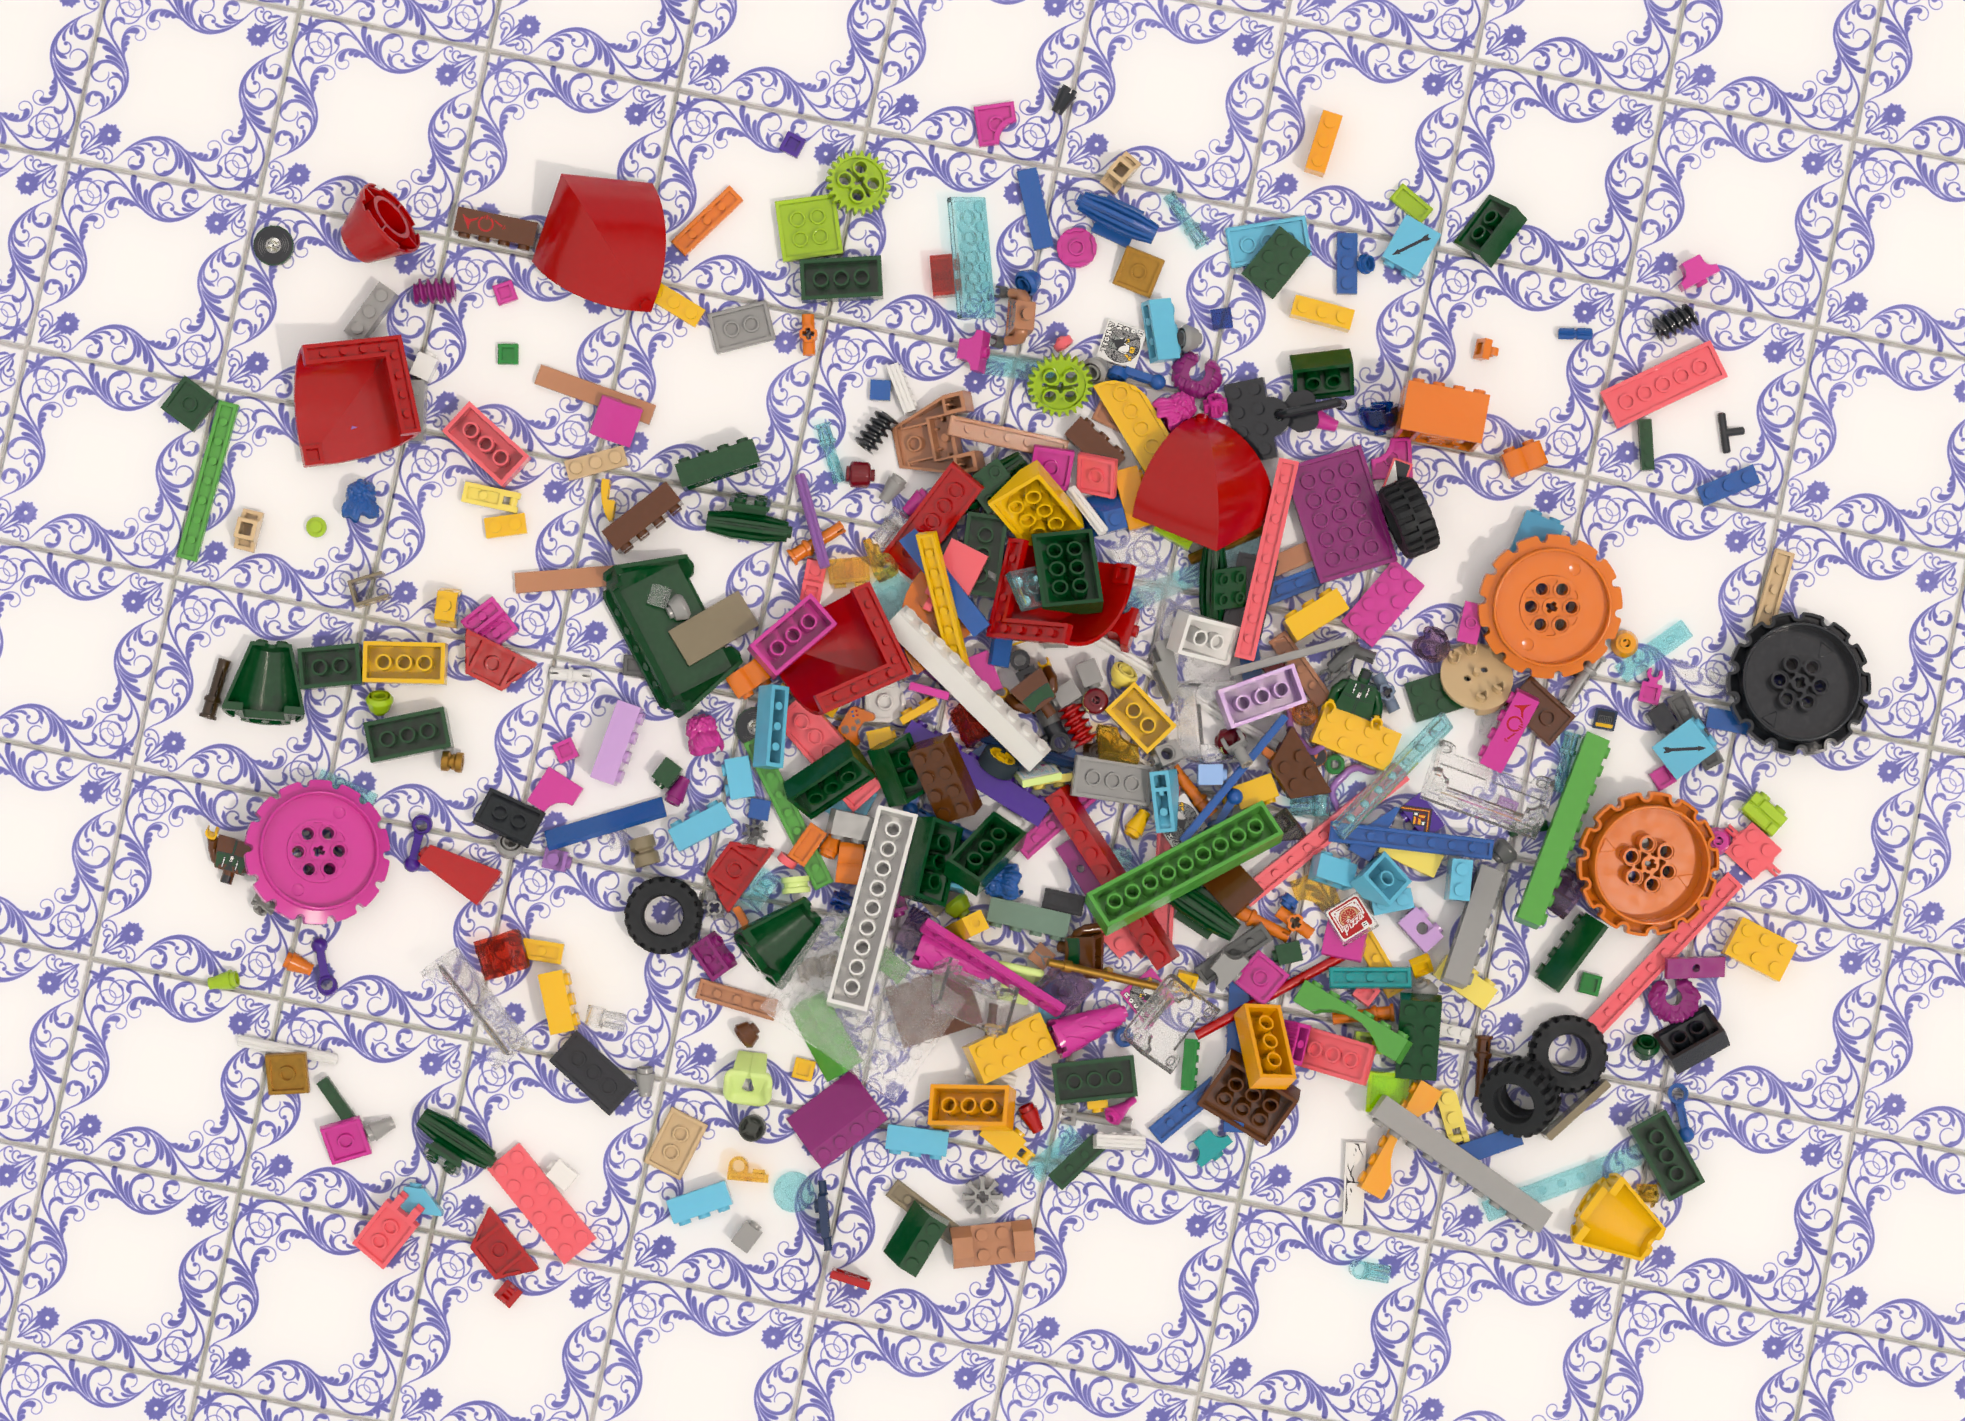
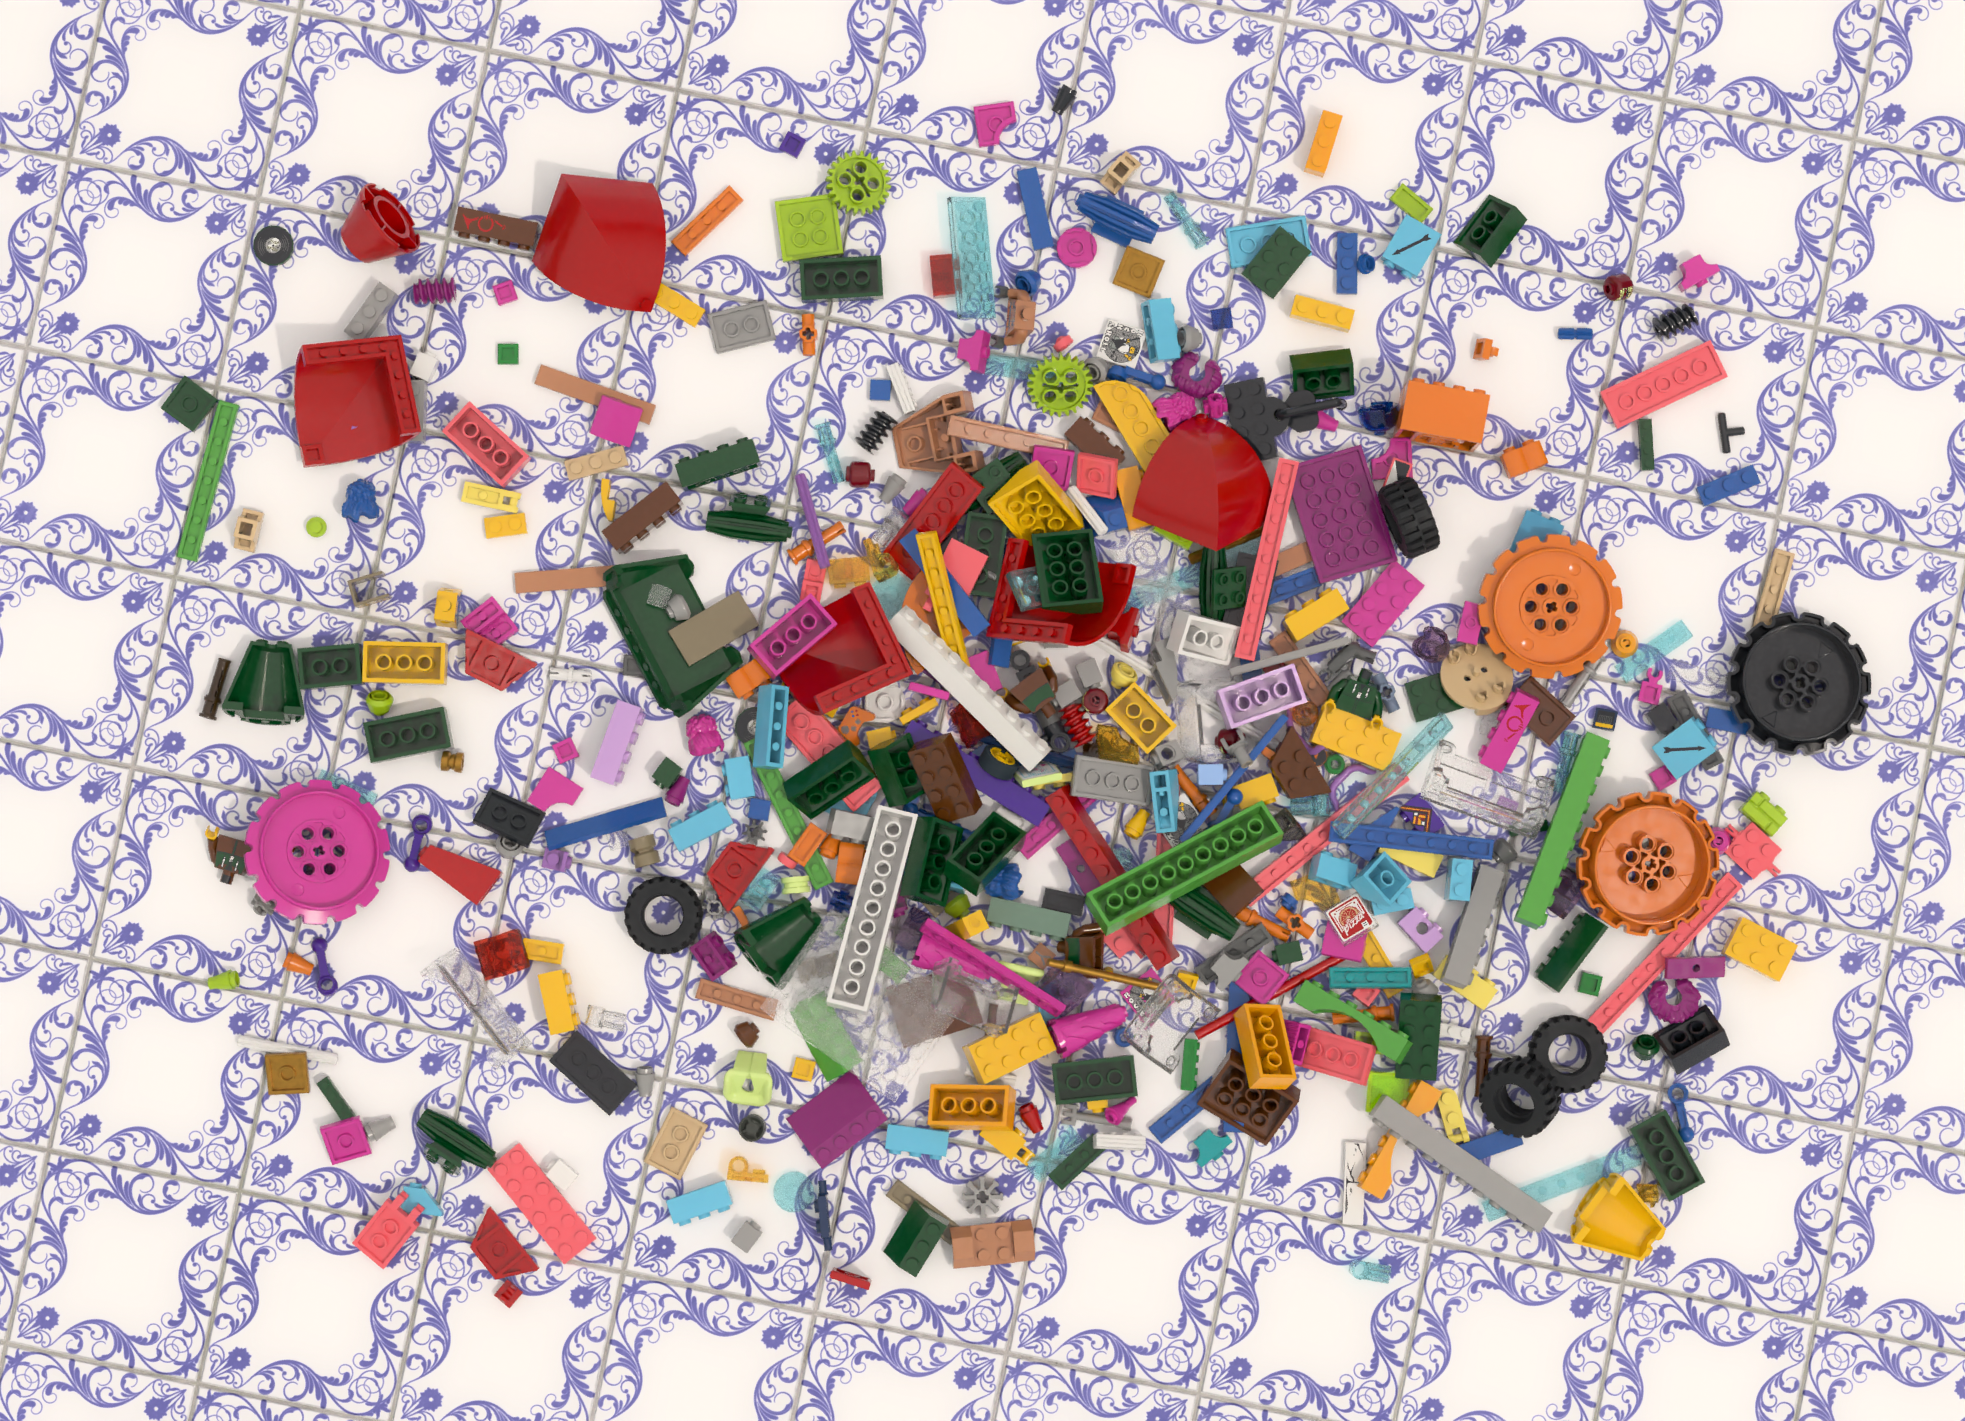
dark tan tile [1540,1079,1611,1141] -> none
none -> dark red head [1603,273,1634,301]

